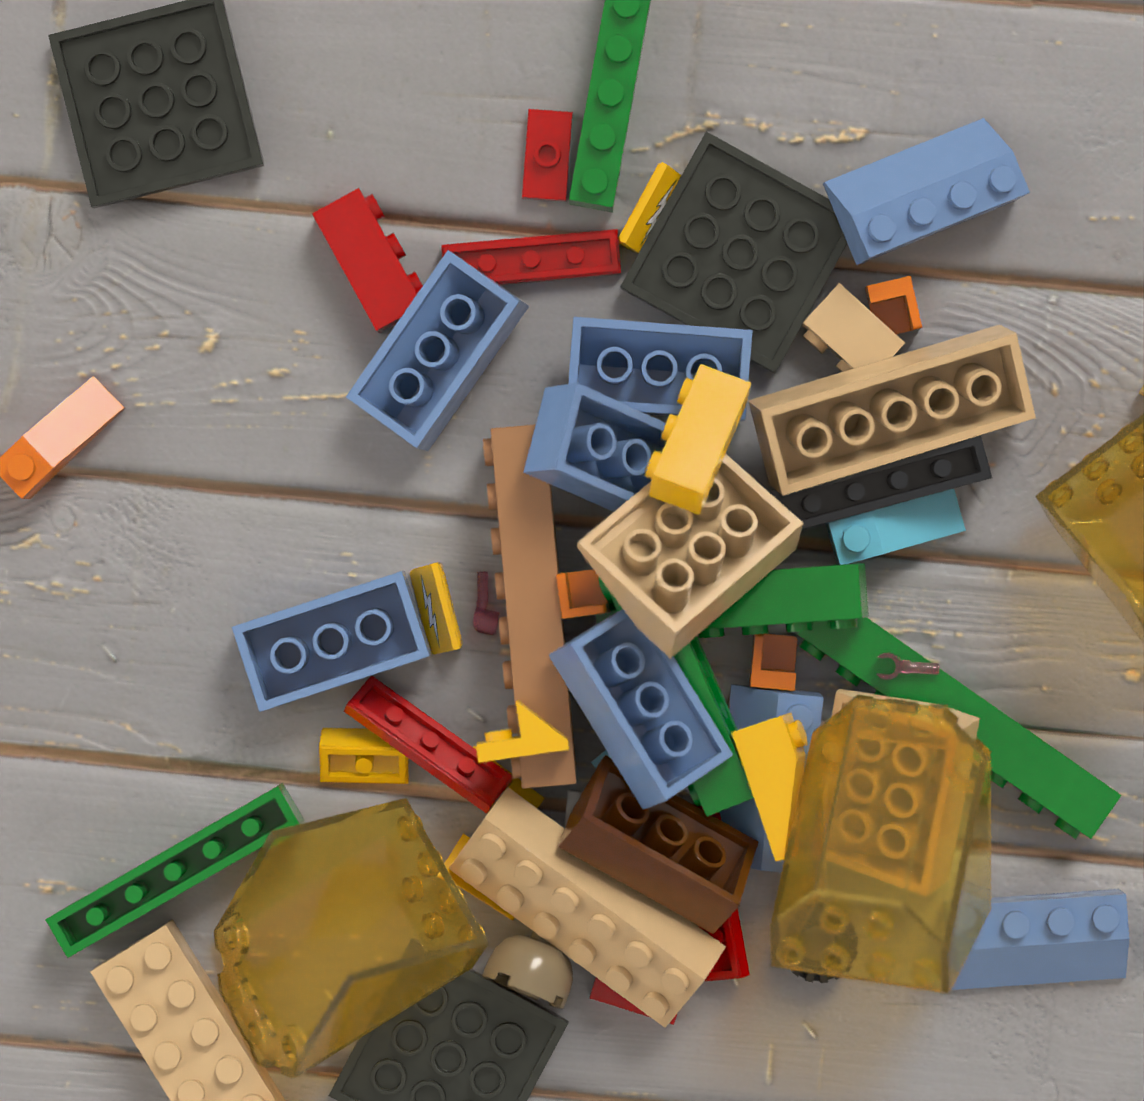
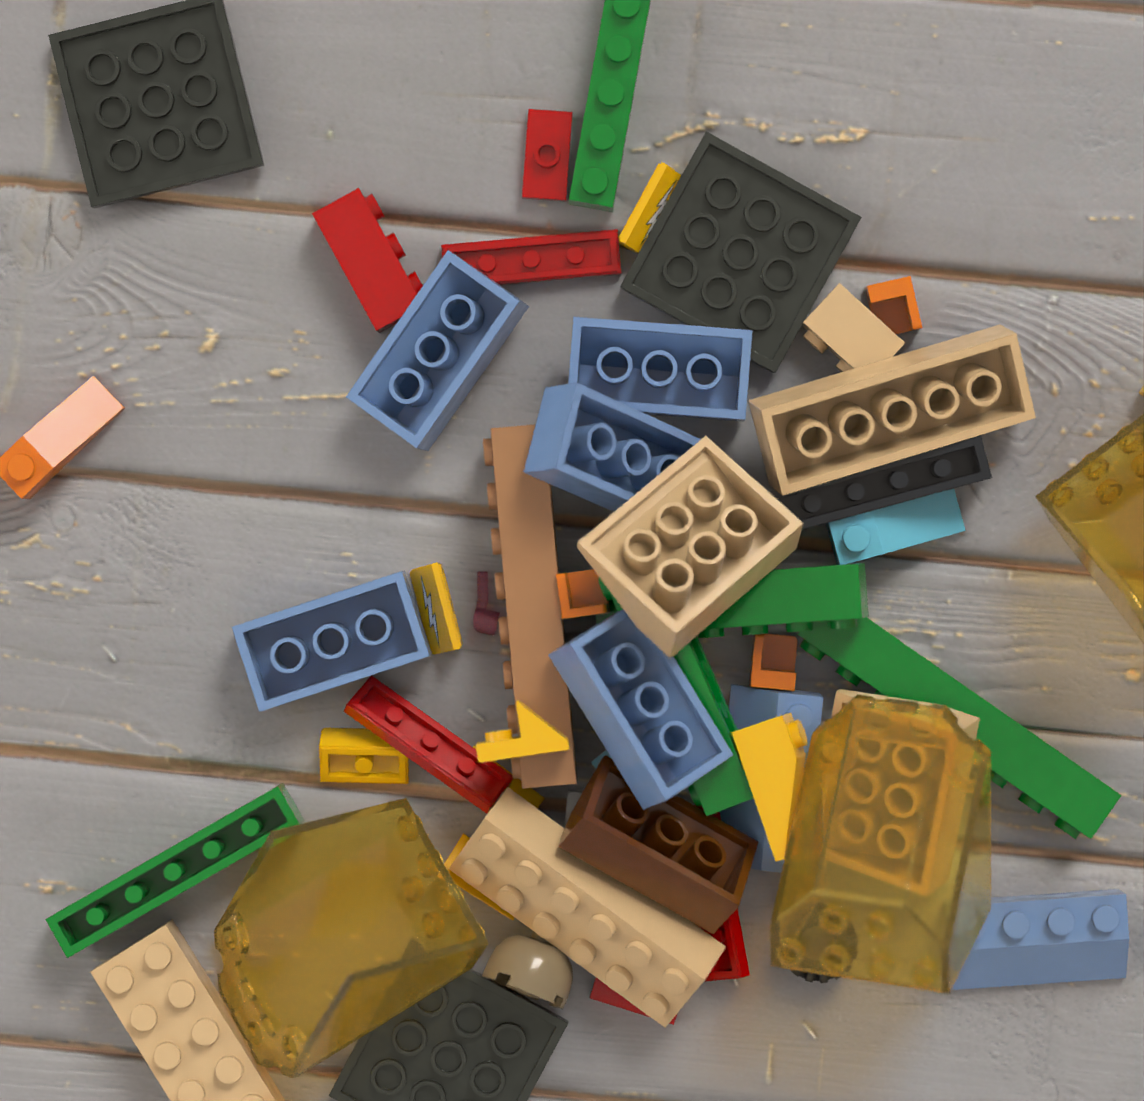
yellow brick [645,364,751,515] -> none
medium blue slope [823,118,1030,265] -> none
hand [876,652,939,680] -> none

